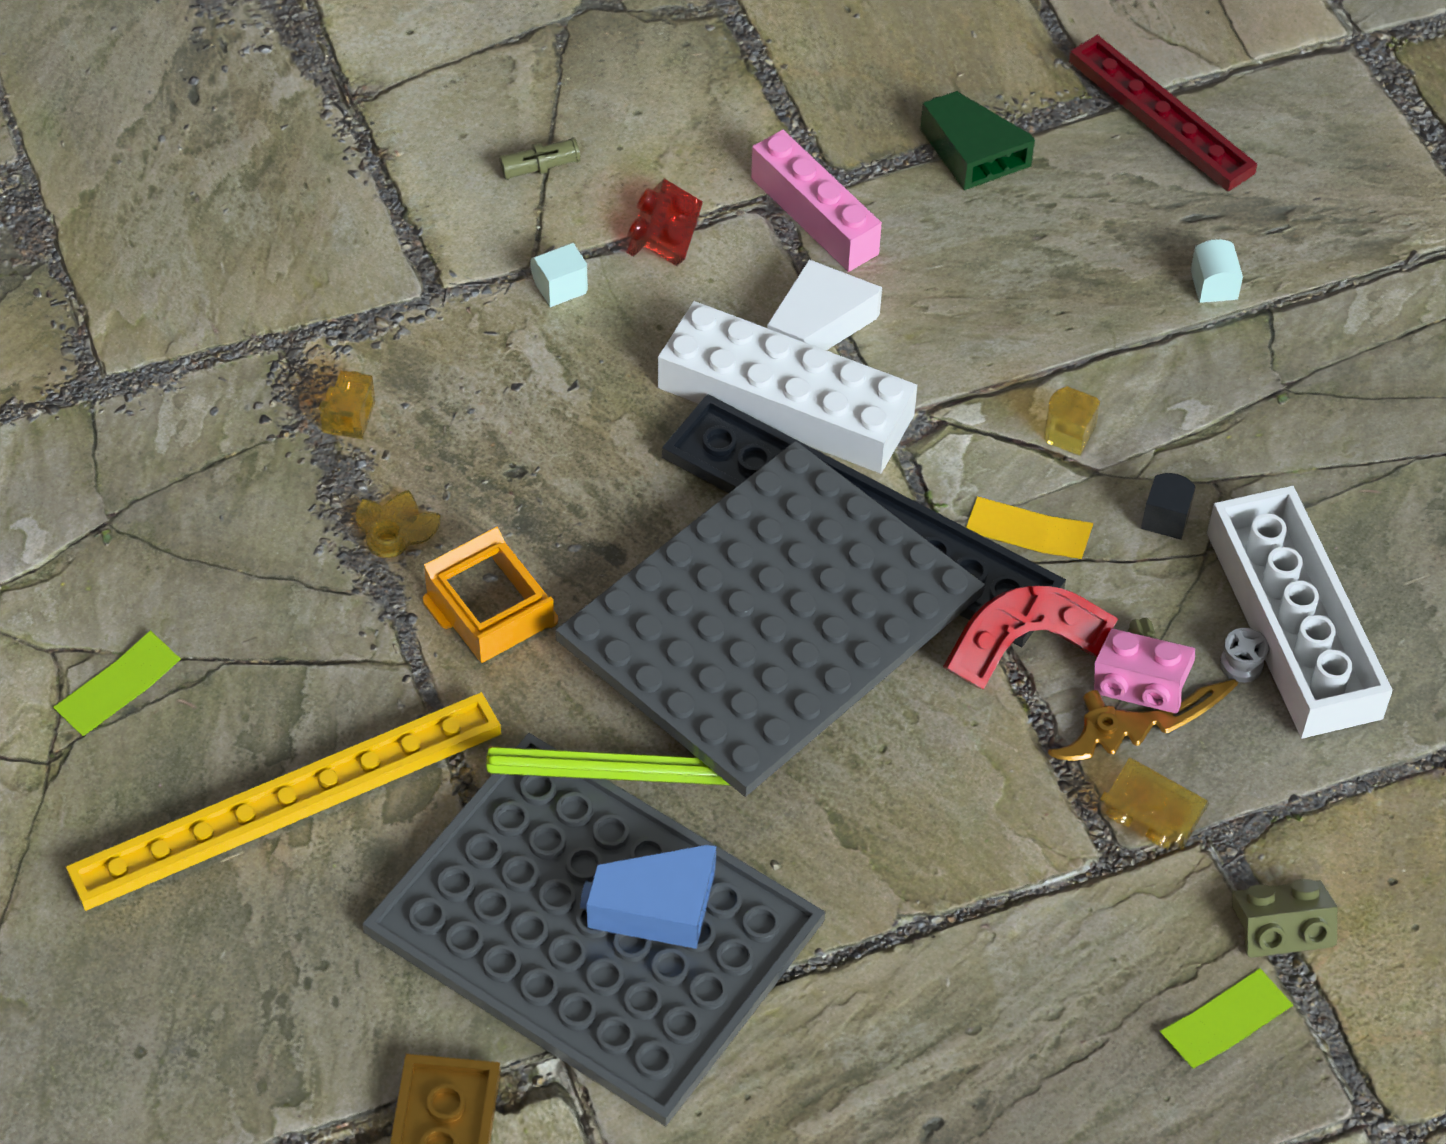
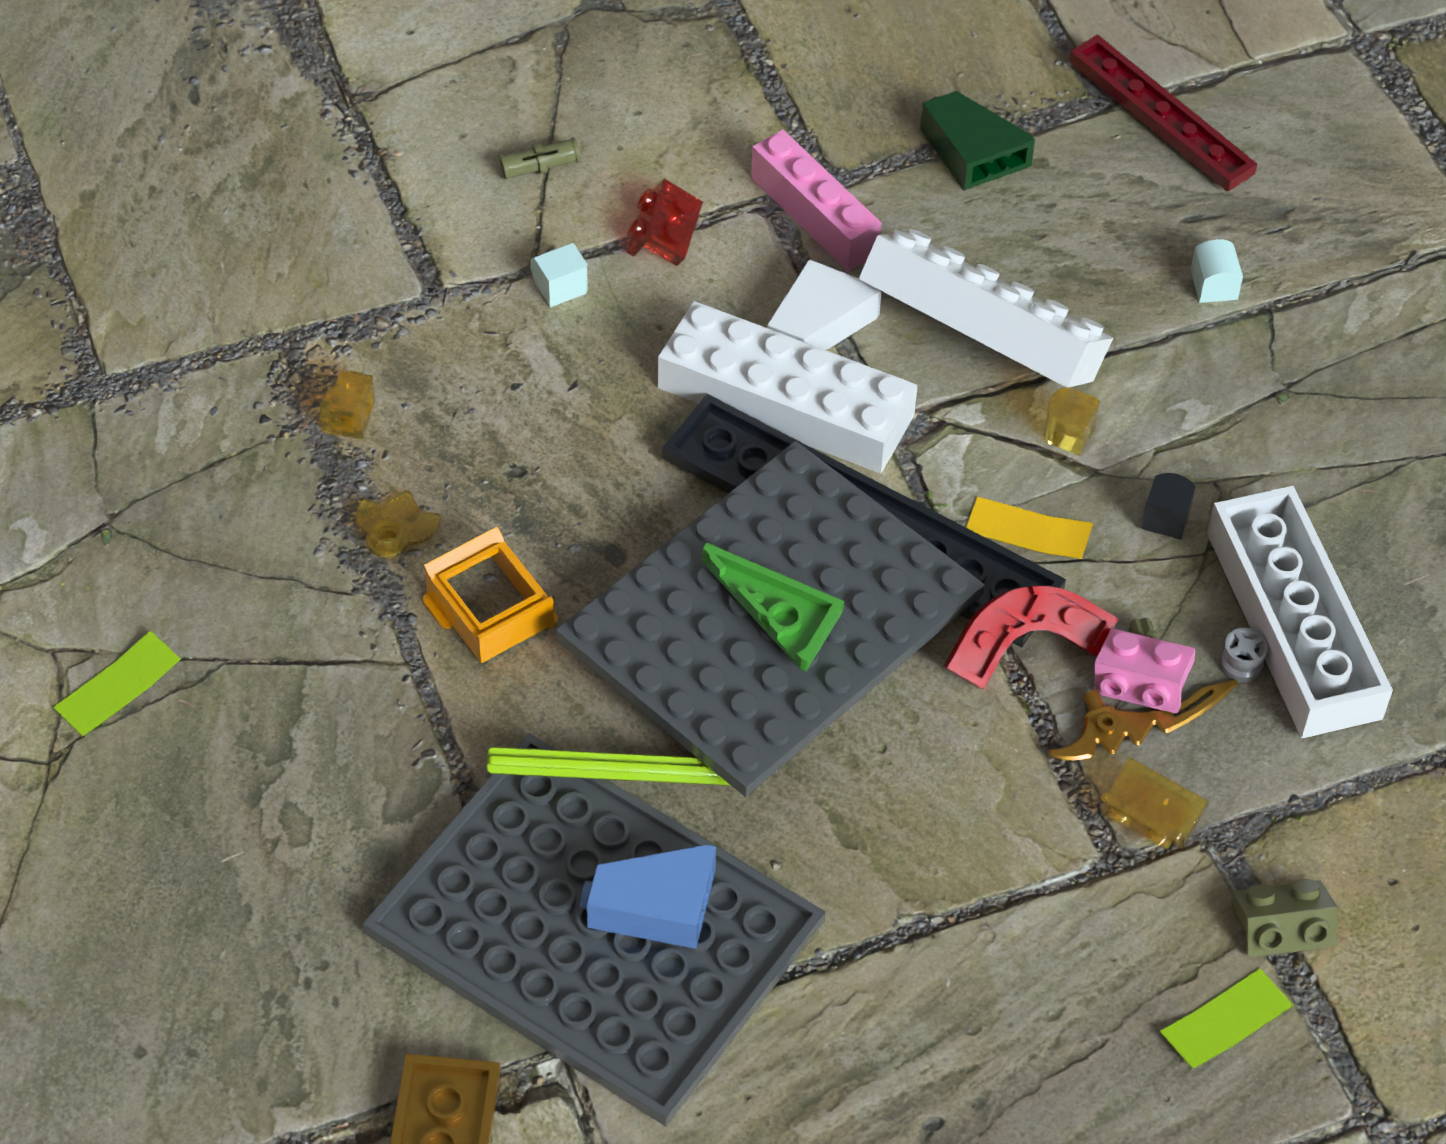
yellow plate [66,692,502,911] -> none
none -> bright green wing [701,543,844,672]
none -> white brick [859,229,1113,388]

